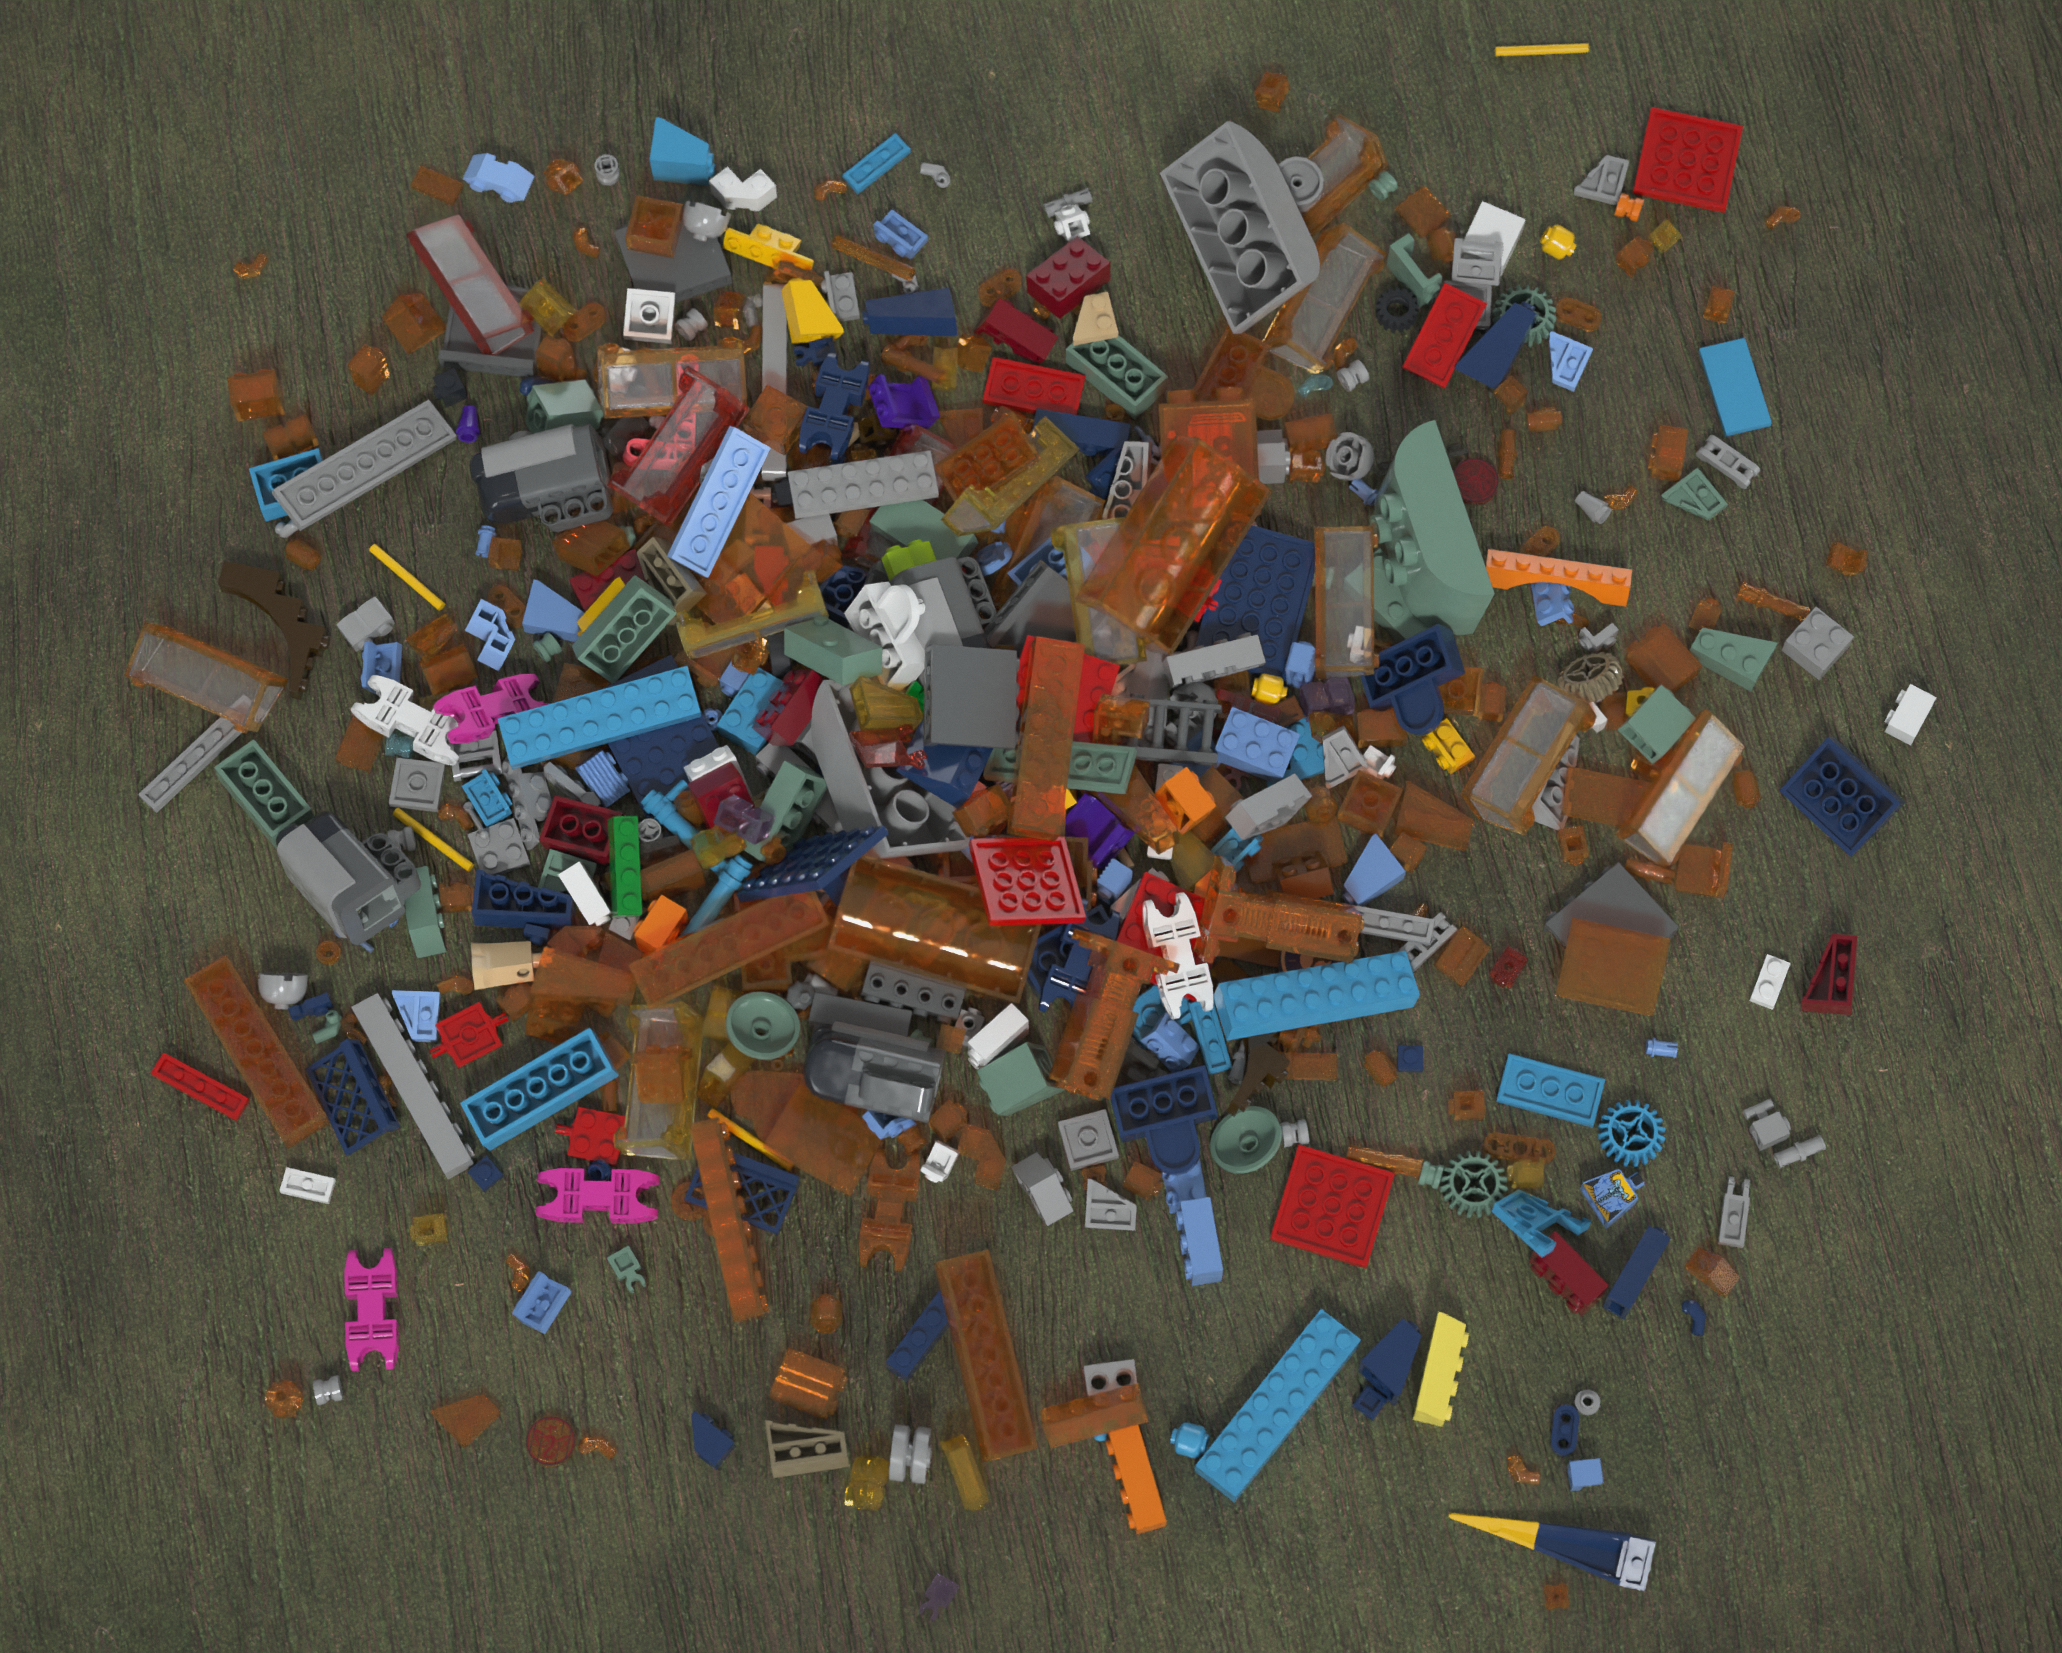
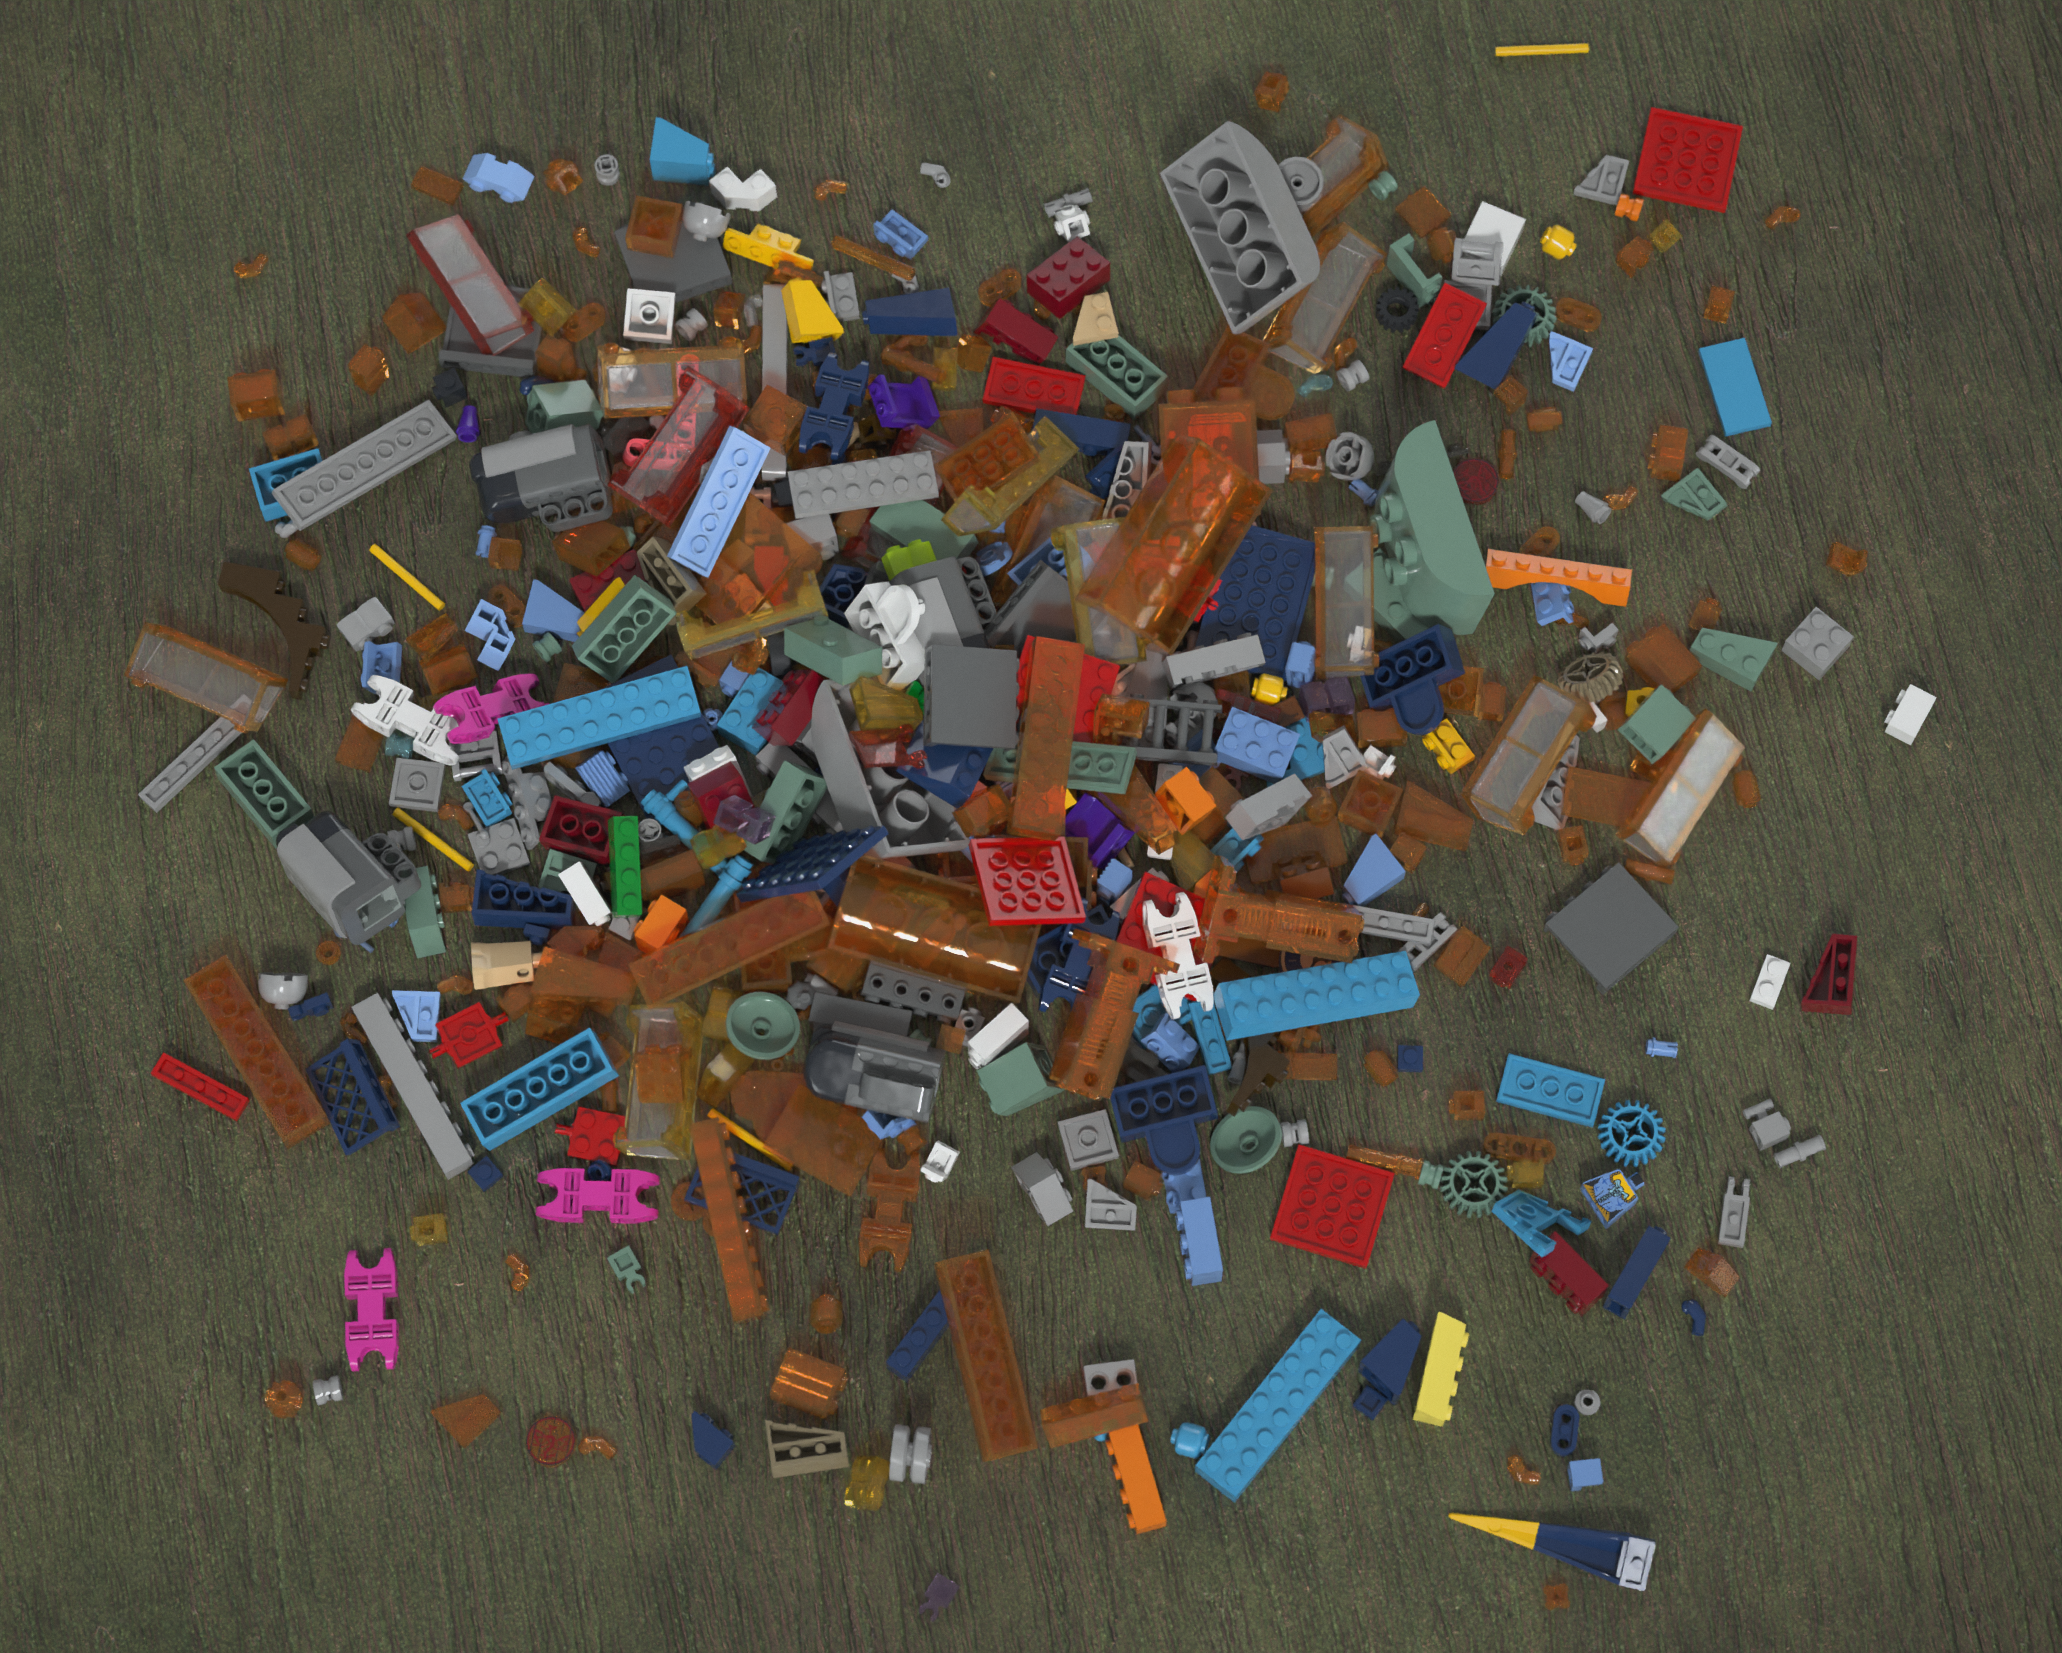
white plate [280,1167,336,1204] -> none
sand green arm [312,1010,342,1044] -> none
medium blue bracket [512,1271,572,1334] -> none
clear orange plate [760,837,786,865] -> none
clear orange brick [802,539,843,583] -> none
dark azure tile [842,133,911,194] -> none
clear orange brick [928,1100,967,1143] -> none
clear yellow slope [940,1434,989,1511] -> none
clear orange brick [958,1123,1006,1191] -> none
clear orange slope [1555,918,1670,1017] -> none
clear orange bracket [1675,842,1733,899] -> none
clear orange pin [1736,580,1810,621] -> none
dark blue slope [1779,736,1905,857] -> none

